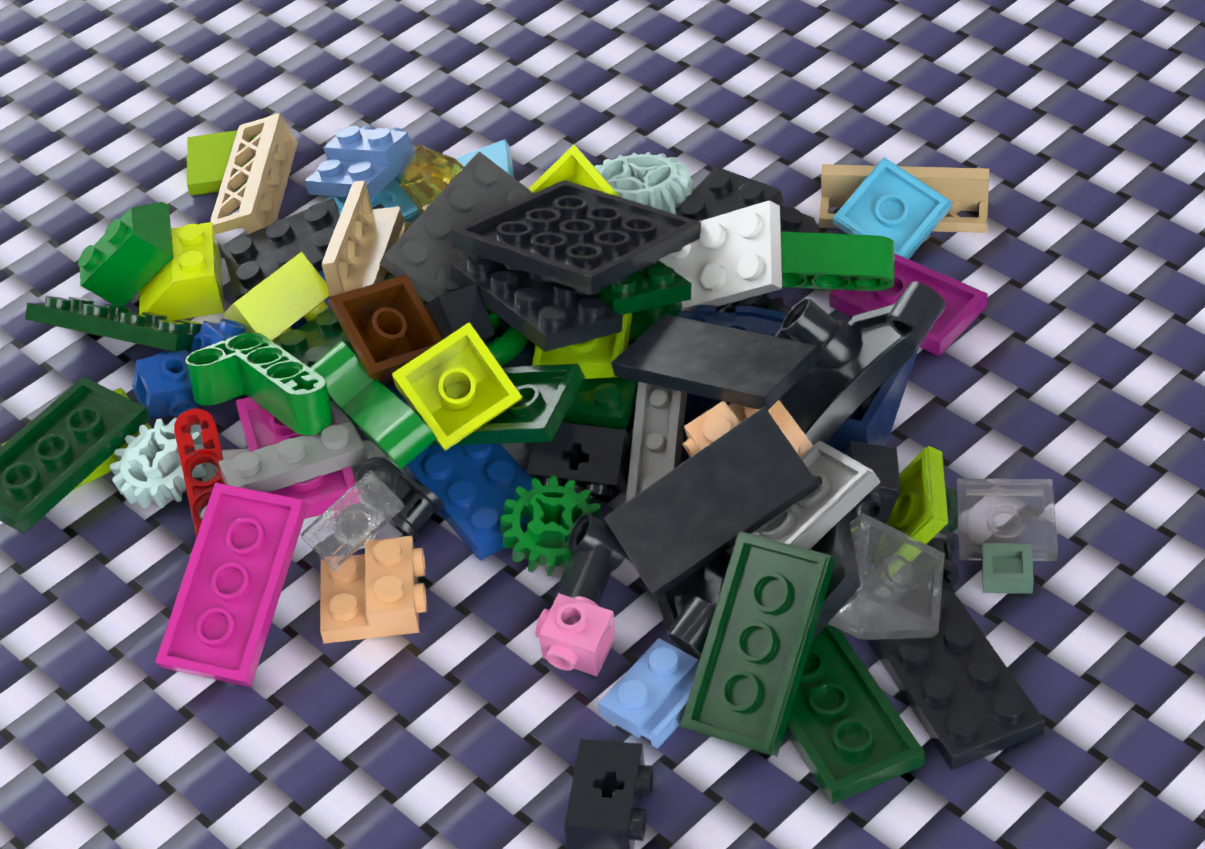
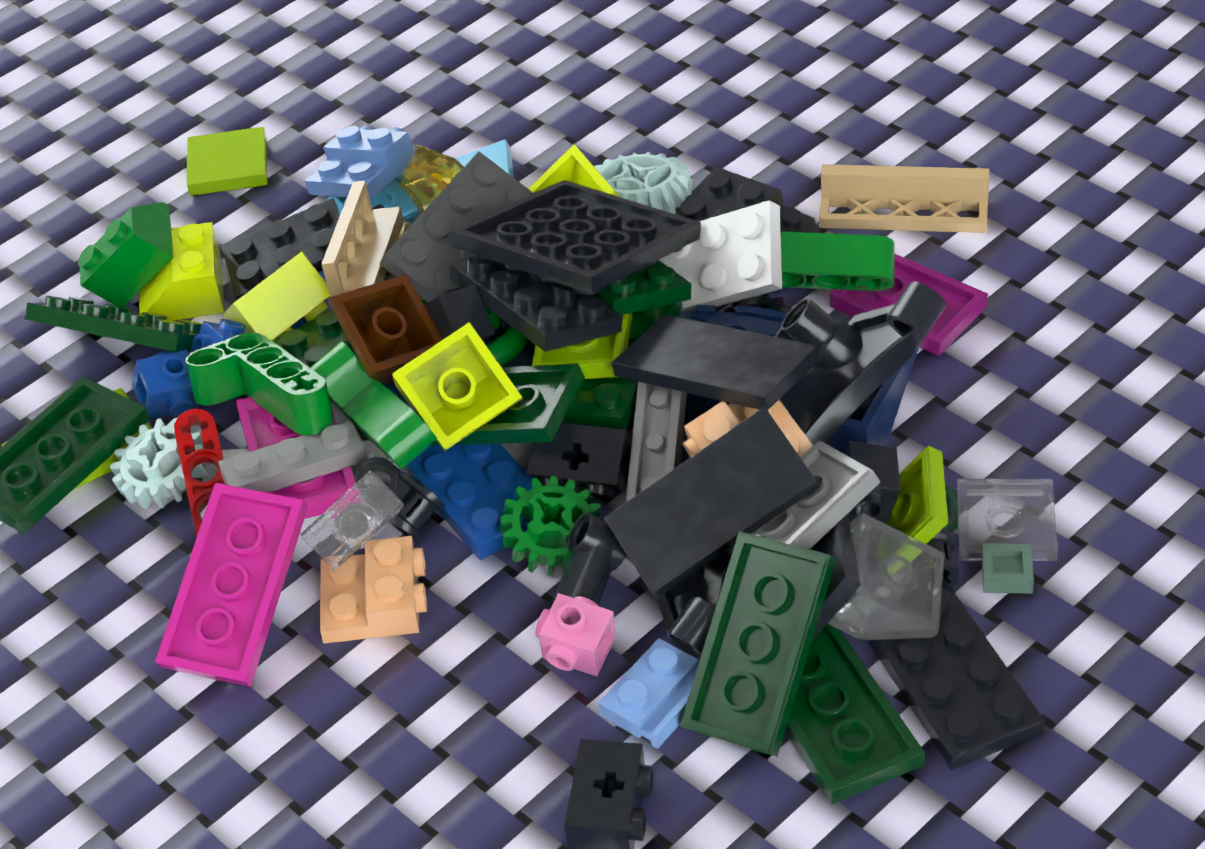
tan fence [210,113,298,235] -> none
medium azure tile [833,157,952,259] -> none

